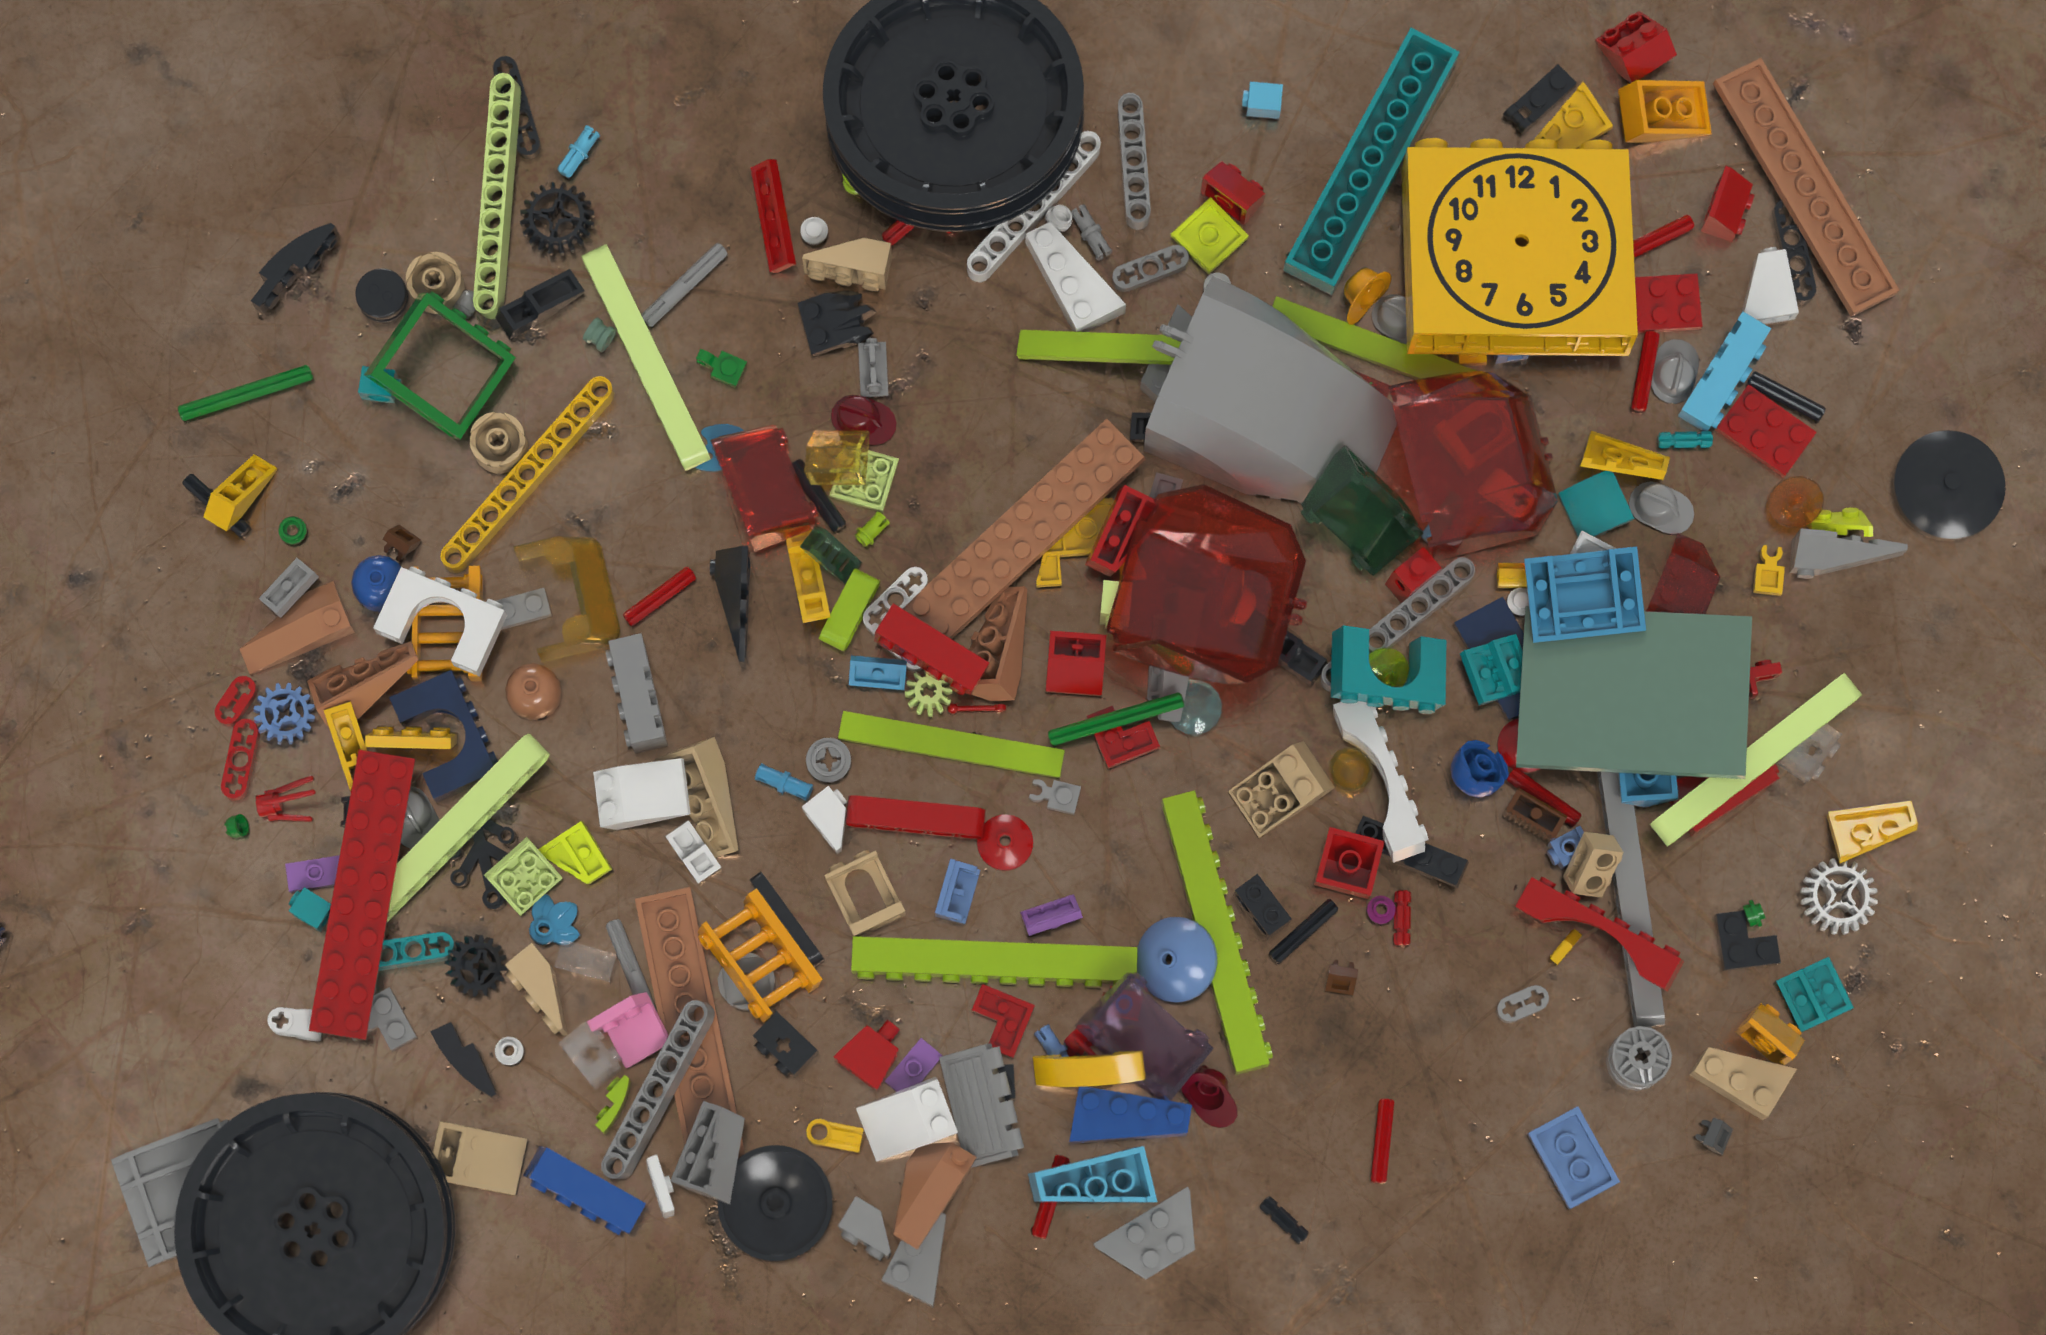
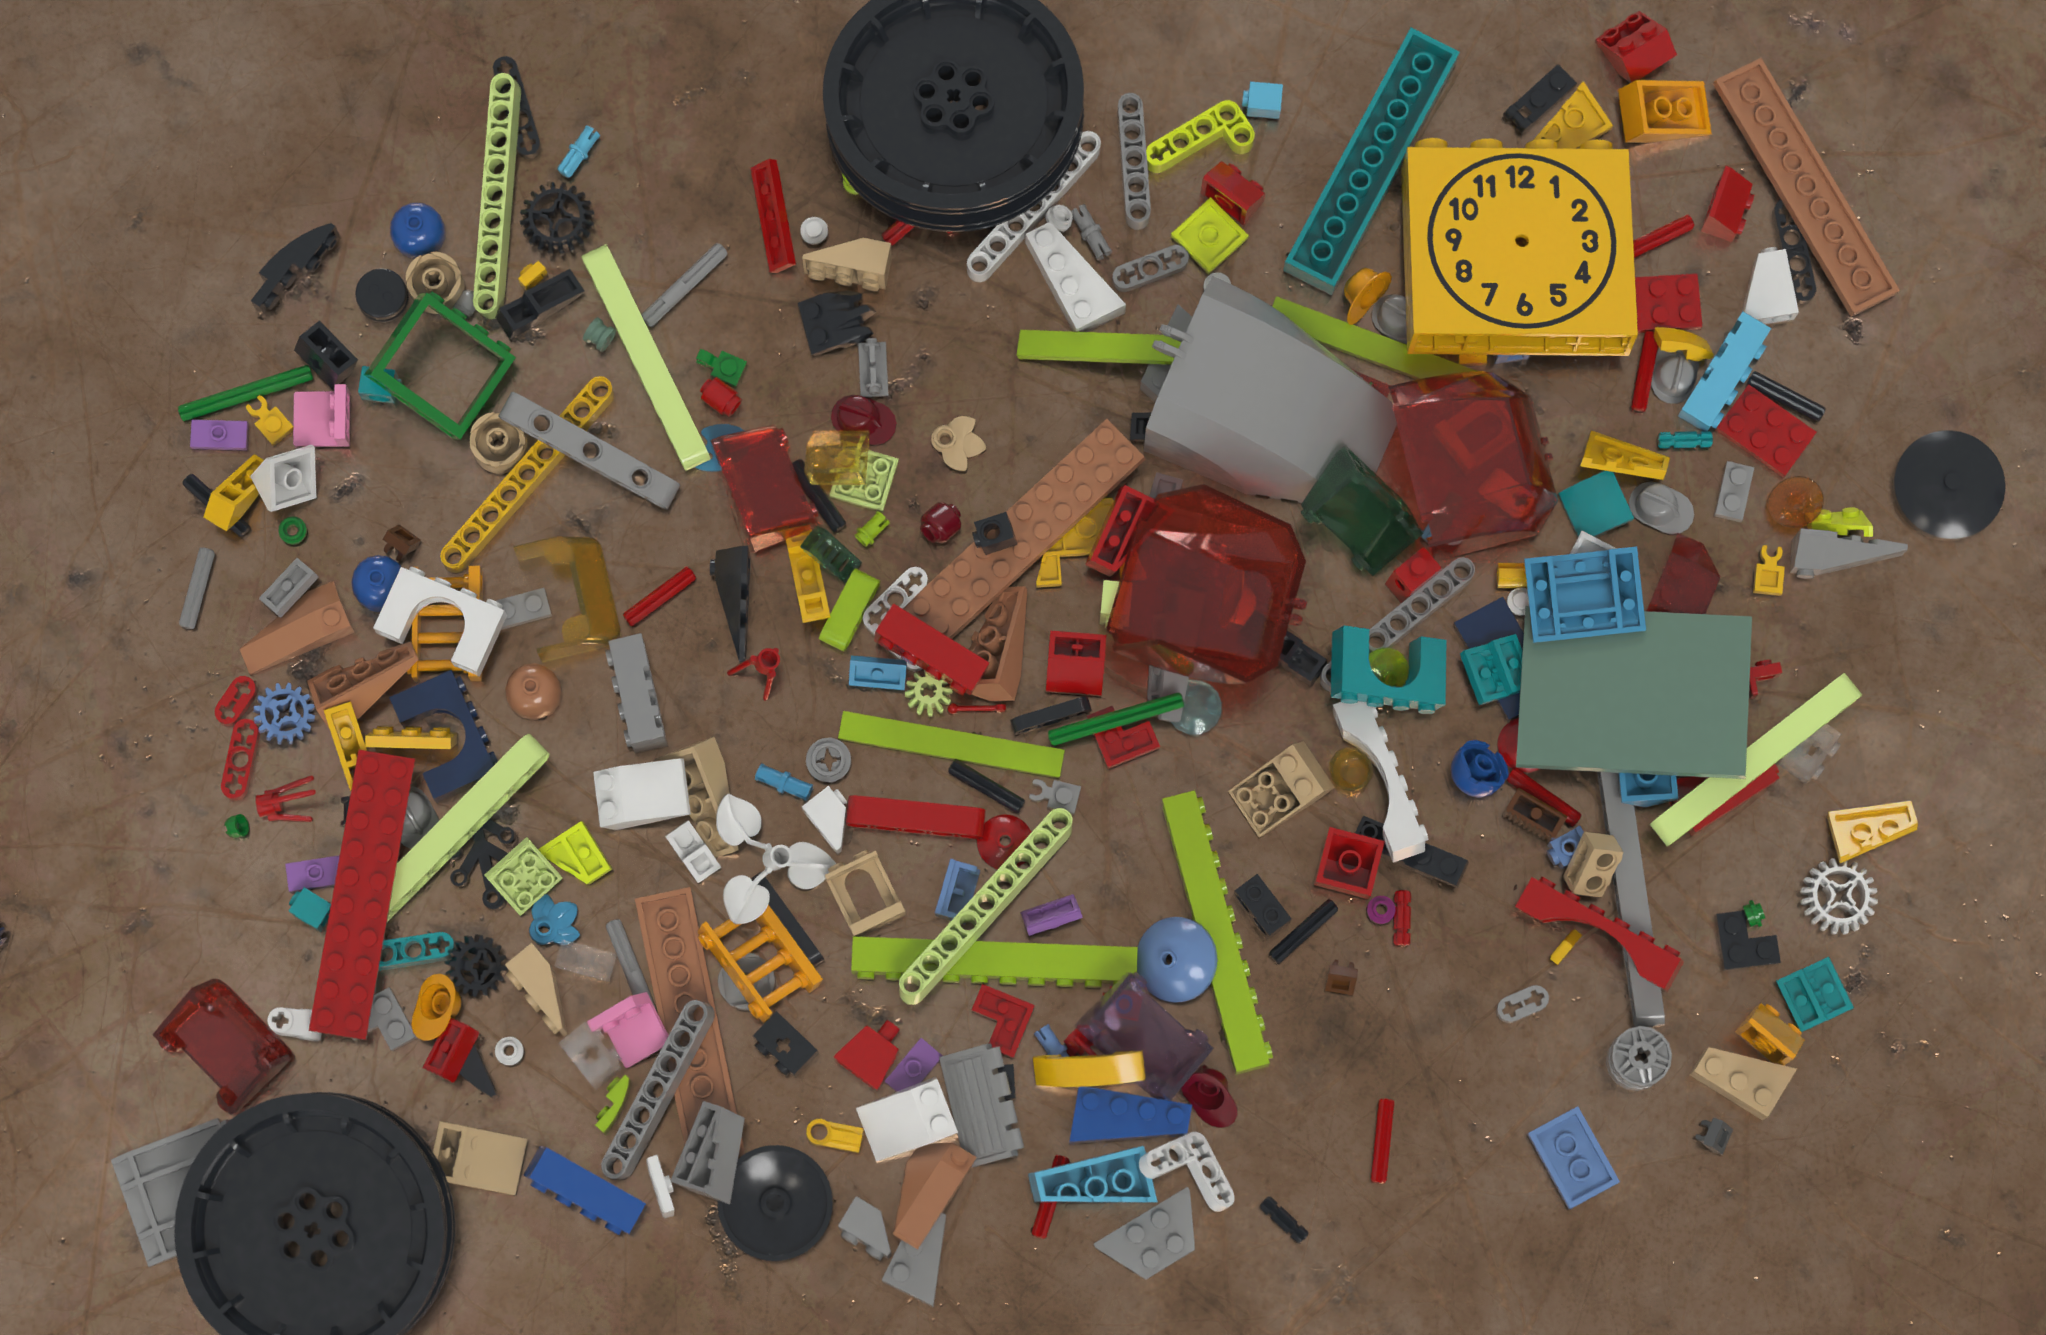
none -> clear red windscreen [152,979,292,1115]
none -> light grey axle [179,548,215,629]
none -> medium lavender plate [190,420,249,450]
none -> yellow plate [246,395,293,447]
none -> white slope [250,445,316,512]
none -> bright pink bracket [293,384,350,447]
none -> black brick [294,320,358,390]
none -> blue cylinder [390,203,446,259]
none -> light orange piece [411,974,461,1041]
none -> red slope [422,1018,479,1083]
none -> light grey beam [498,392,681,510]
none -> yellow plate [518,260,548,291]
none -> red brick [700,377,742,417]
none -> white plant [716,794,836,924]
none -> red plant [727,648,780,700]
none -> yellowish green beam [899,808,1072,1005]
none -> dark red head [920,502,961,543]
none -> tan plate [931,416,986,471]
none -> black axle [948,759,1025,813]
none -> black brick [972,512,1018,555]
none -> black beam [1010,696,1092,735]
none -> white beam [1139,1132,1234,1212]
none -> neon yellow beam [1146,100,1255,173]
none -> yellow slope [1654,327,1714,361]
none -> light grey plate [1714,461,1755,523]

